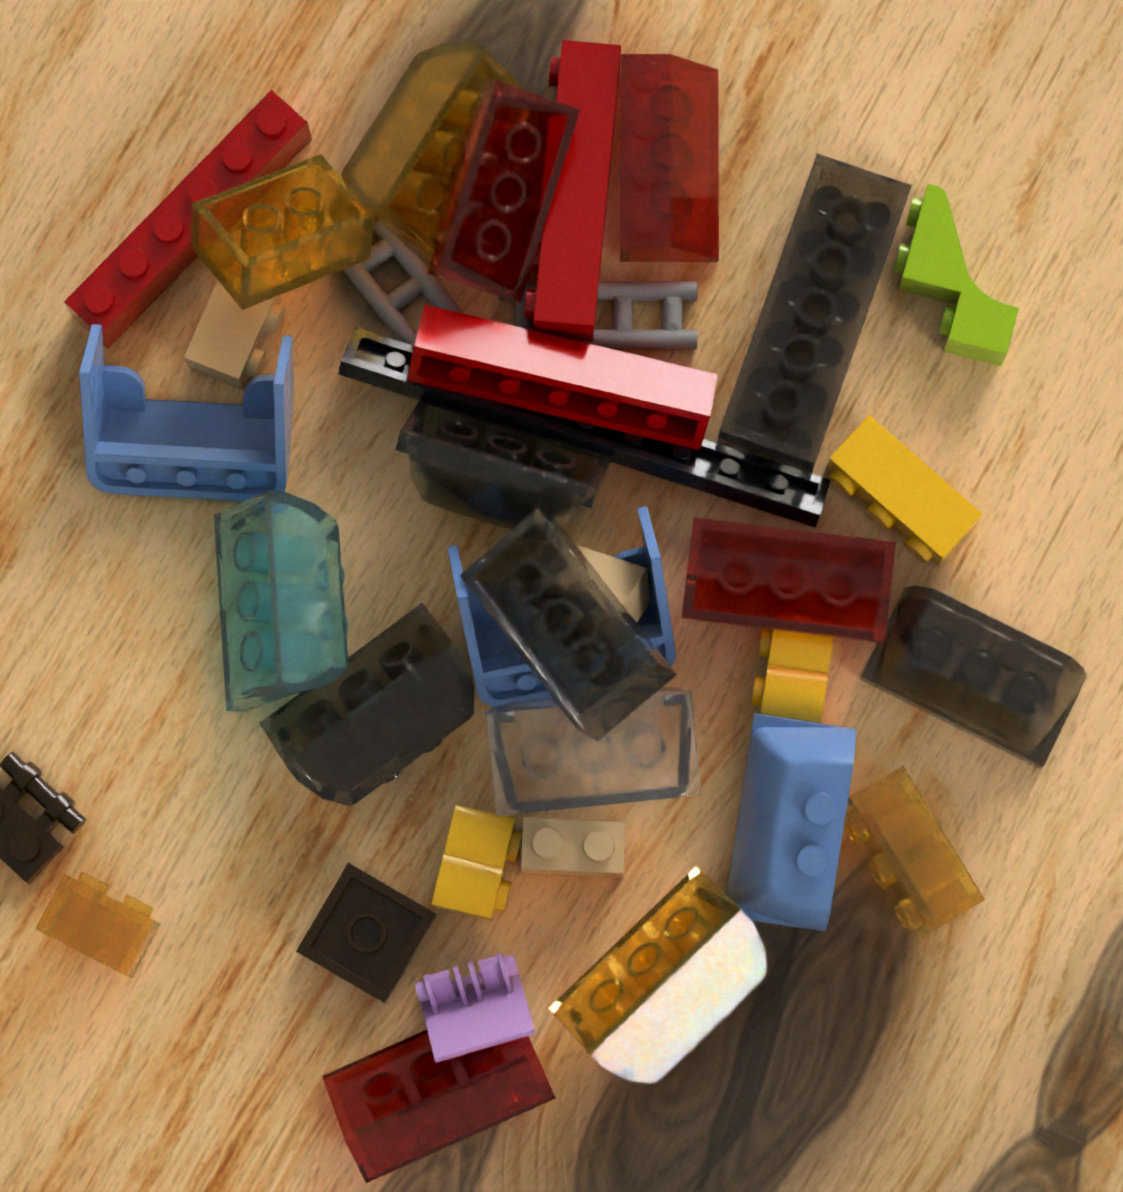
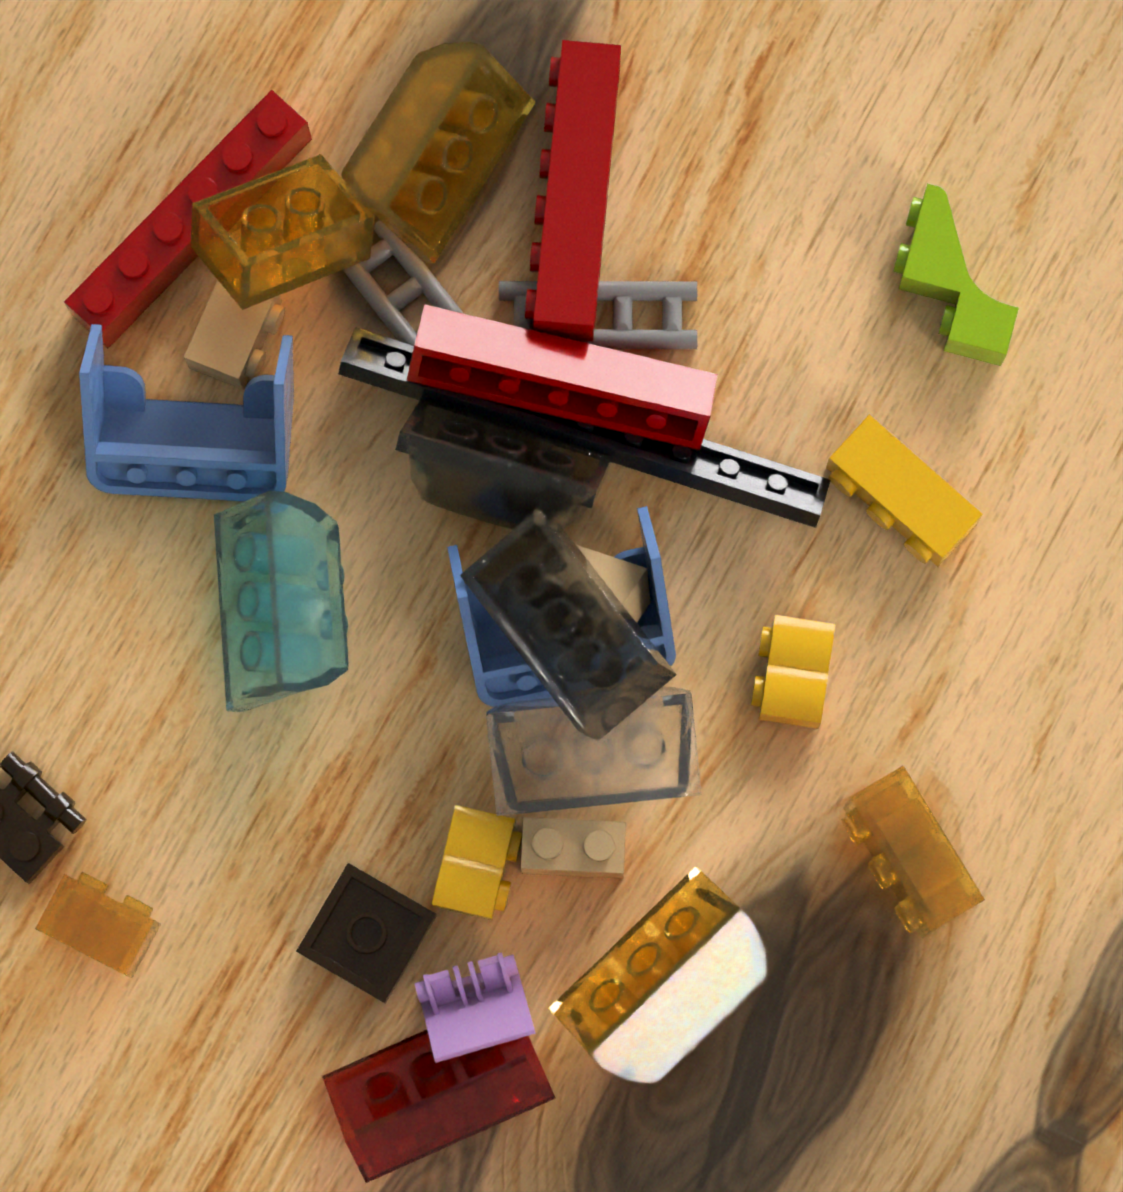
clear smoke windscreen [260,603,474,806] -> none
clear red windscreen [427,78,580,303] -> none
clear red slope [620,54,719,262] -> none
clear red slope [681,517,896,643] -> none
clear smoke brick [717,153,912,473] -> none
medium blue windscreen [723,713,856,931] -> none
clear smoke windscreen [859,585,1087,769] -> none

